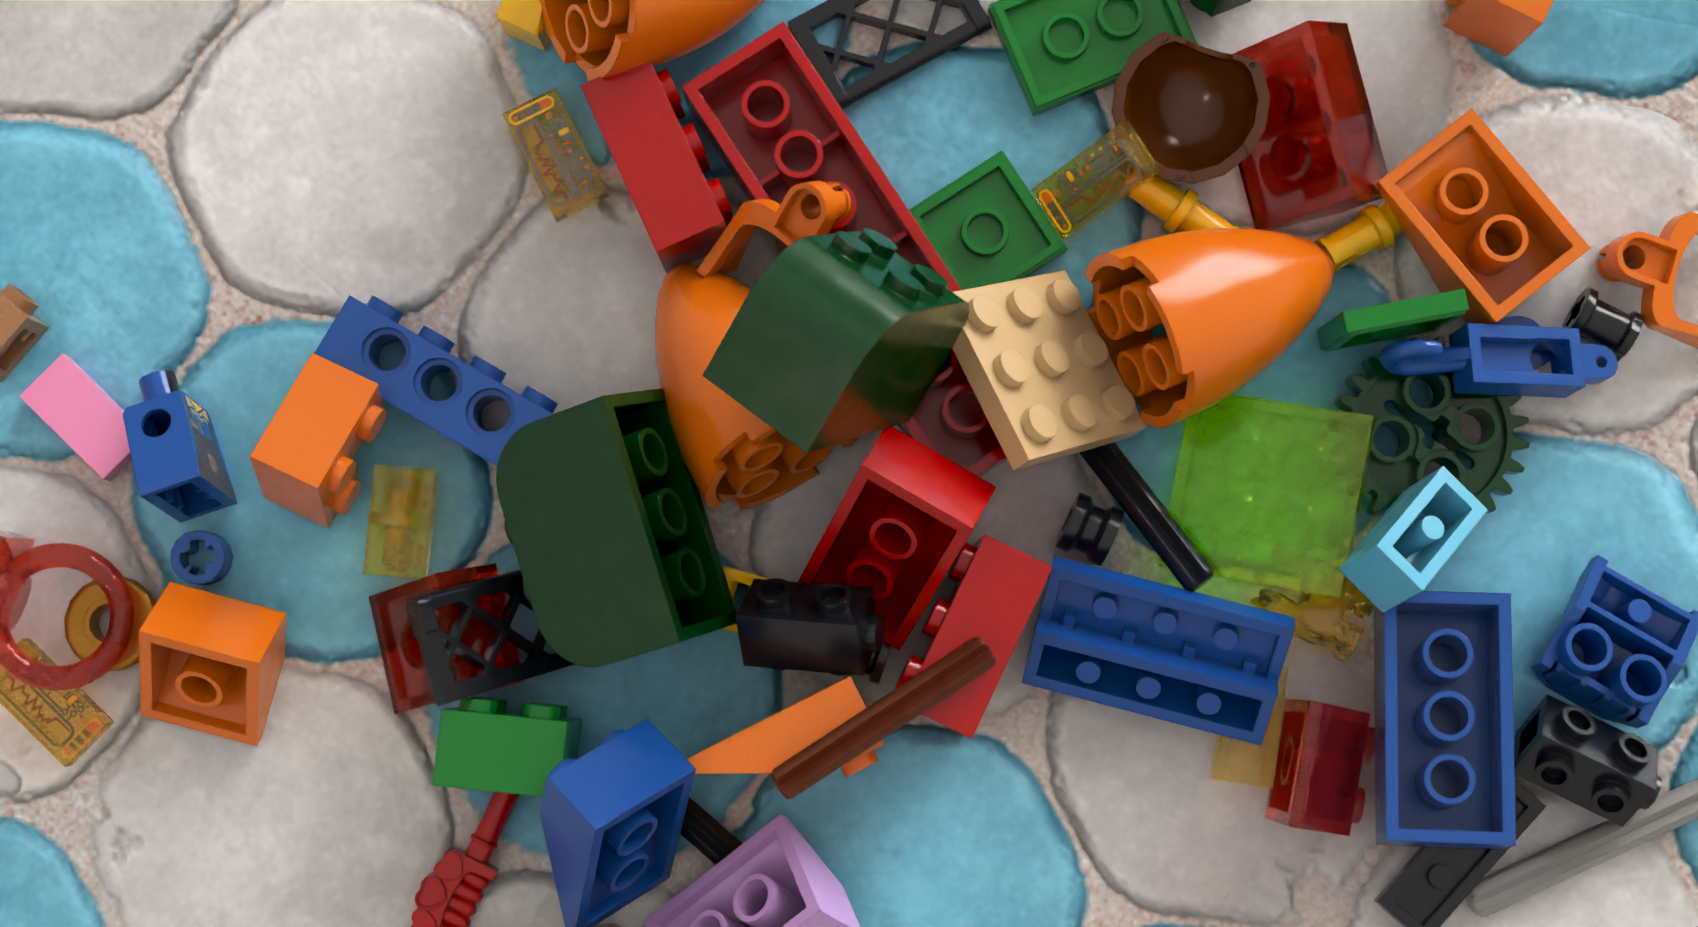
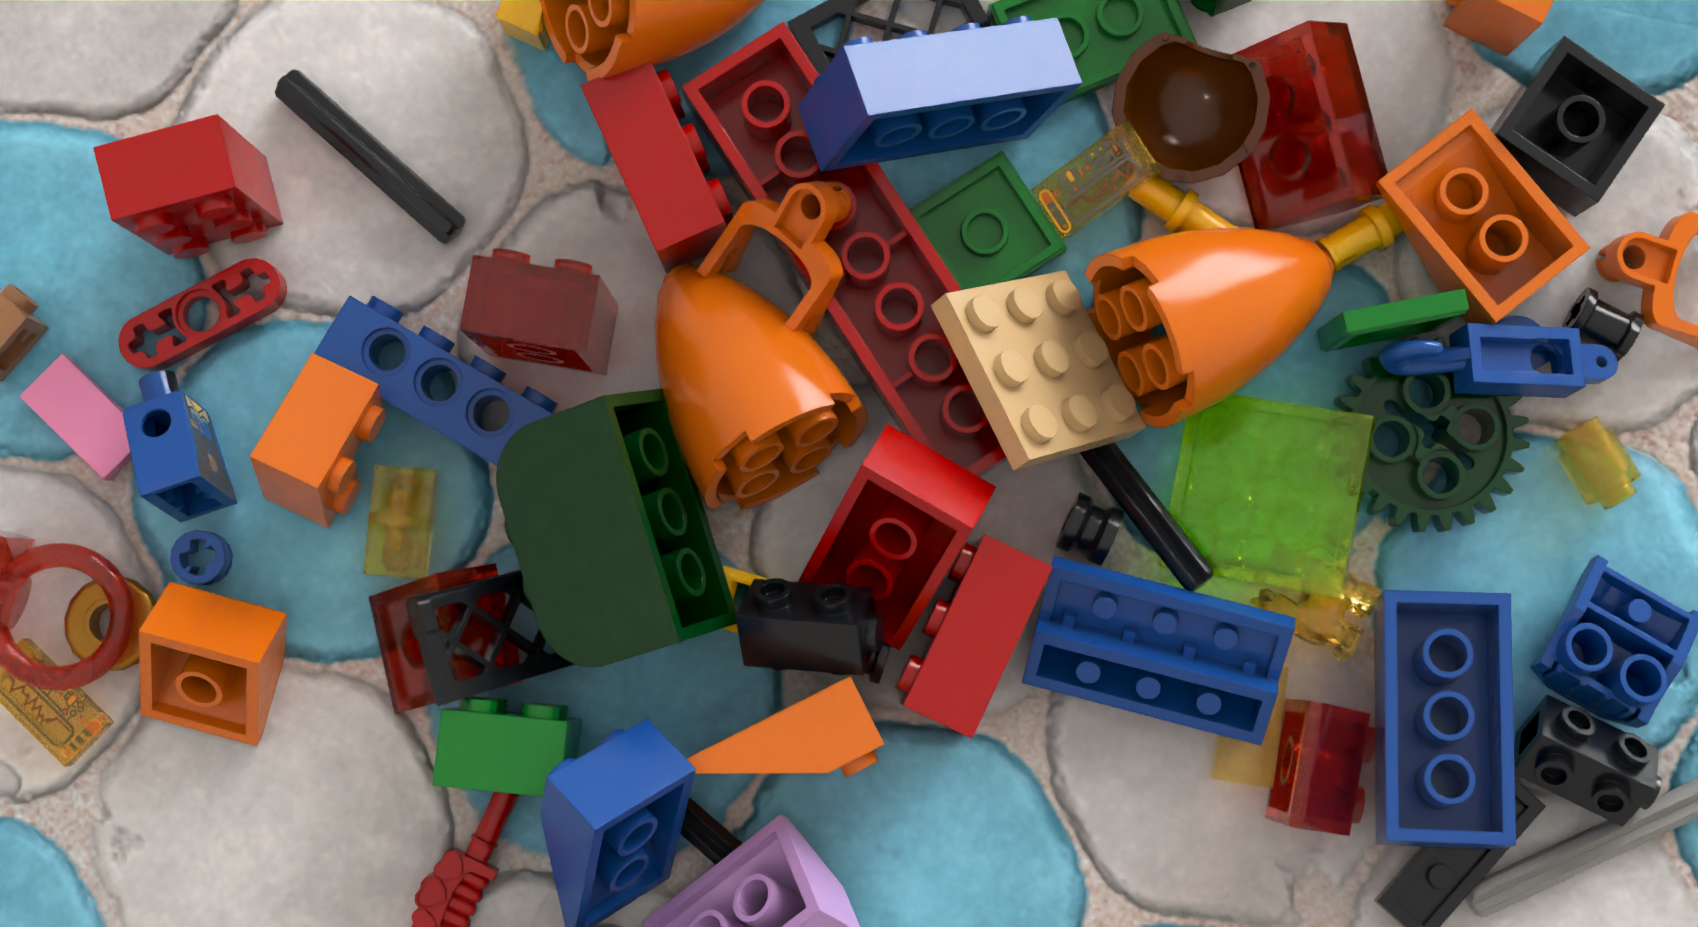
clear yellow tile [502,87,610,222] -> none
dark green brick [702,228,969,453] -> none
copper axle [771,637,996,799] -> none
medium azure brick [1338,466,1488,613] -> none
none -> red brick [93,114,283,259]
none -> red beam [118,258,287,372]
none -> black axle [275,69,466,244]
none -> clear red brick [459,248,619,375]
none -> brick [797,16,1082,172]
none -> black brick [1490,36,1666,217]
none -> clear yellow brick [1554,416,1641,510]

